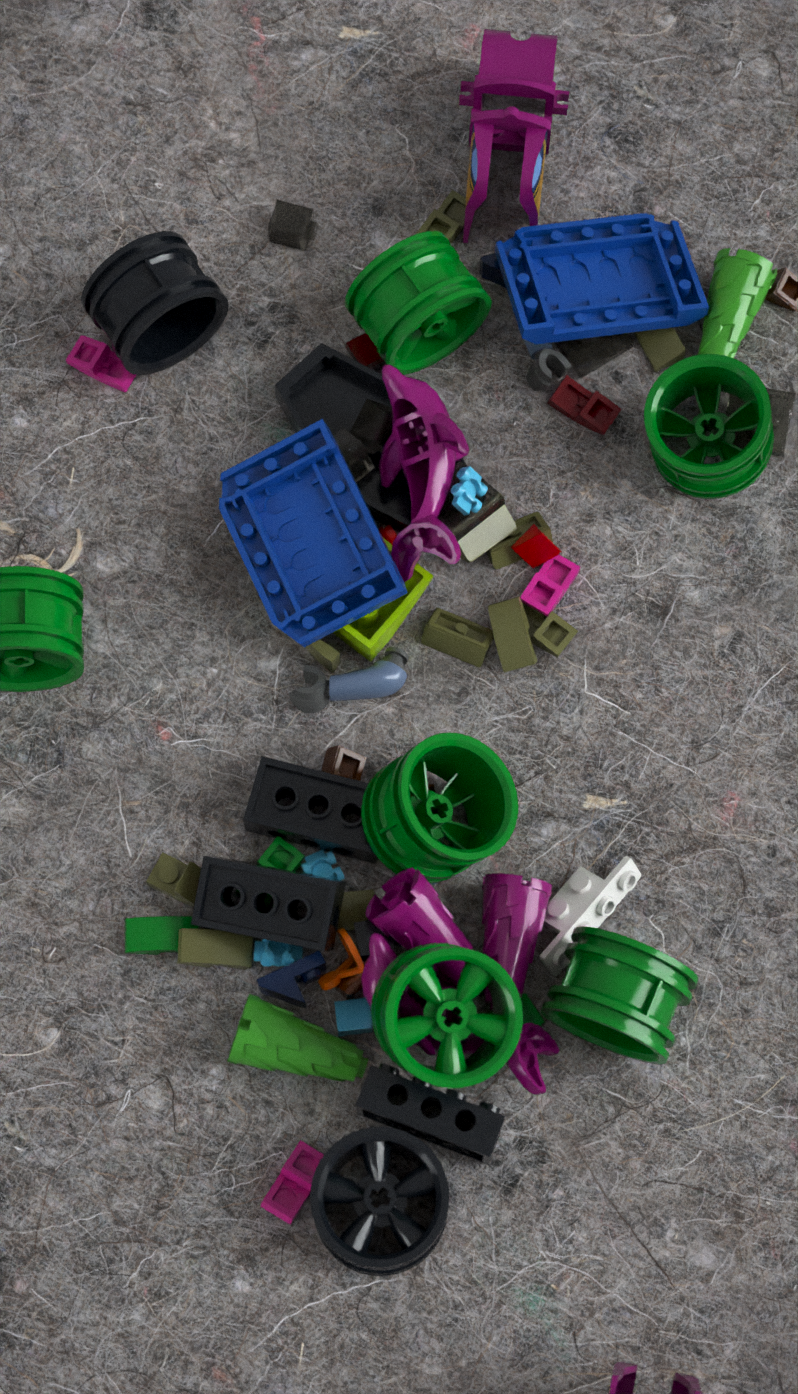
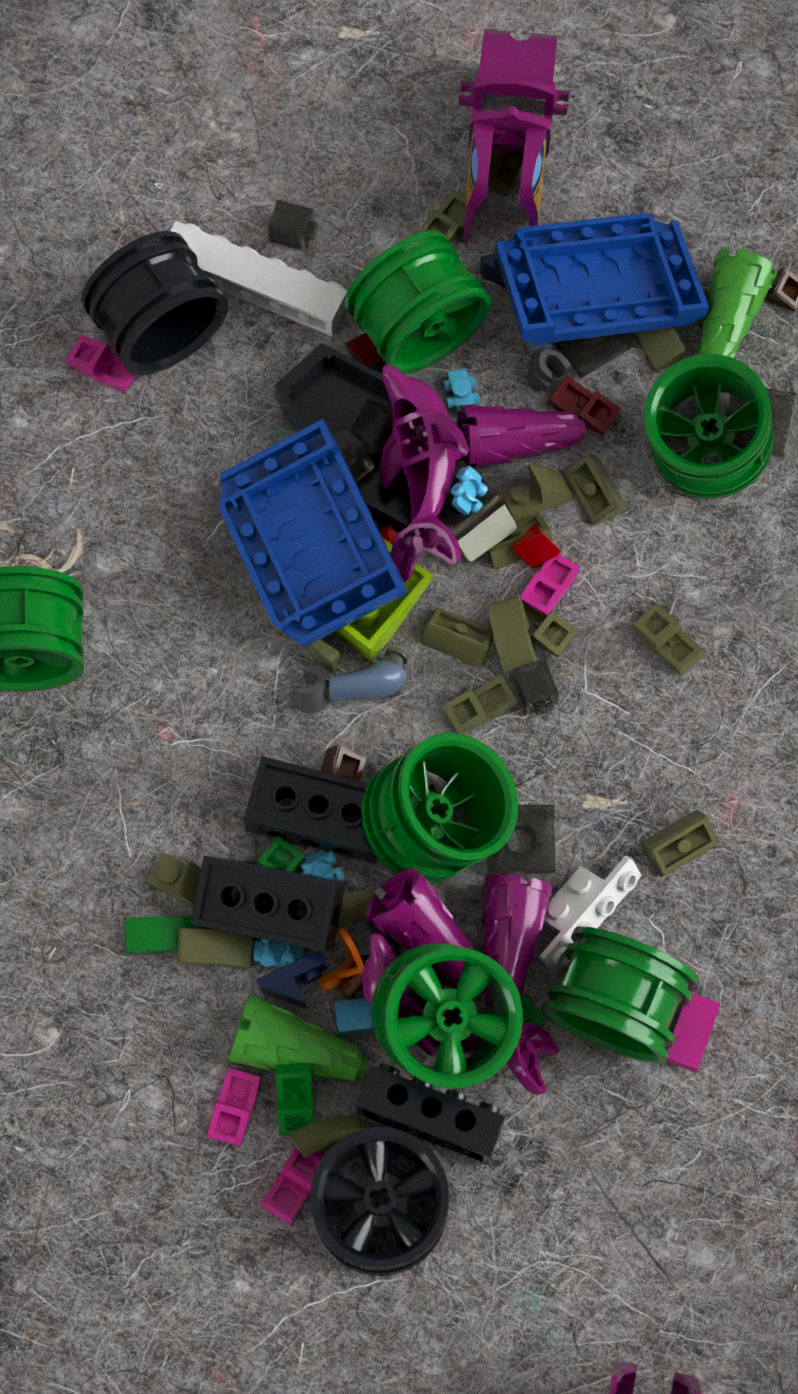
none -> white brick [170,221,348,336]
none -> dark pink slope [206,1066,263,1146]
none -> green slope [275,1063,314,1136]
none -> olive slope [289,1116,368,1158]
none -> medium azure piece [443,368,480,414]
none -> olive slope [443,674,521,734]
none -> magenta cone [457,404,586,470]
none -> clear smoke piece [487,805,556,874]
none -> olive slope [488,150,524,197]
none -> olive slope [500,464,573,522]
none -> clear smoke brick [512,658,559,715]
none -> olive slope [563,453,627,525]
none -> olive slope [633,603,704,677]
none -> olive slope [641,810,719,877]
none -> dark pink slope [667,993,721,1073]

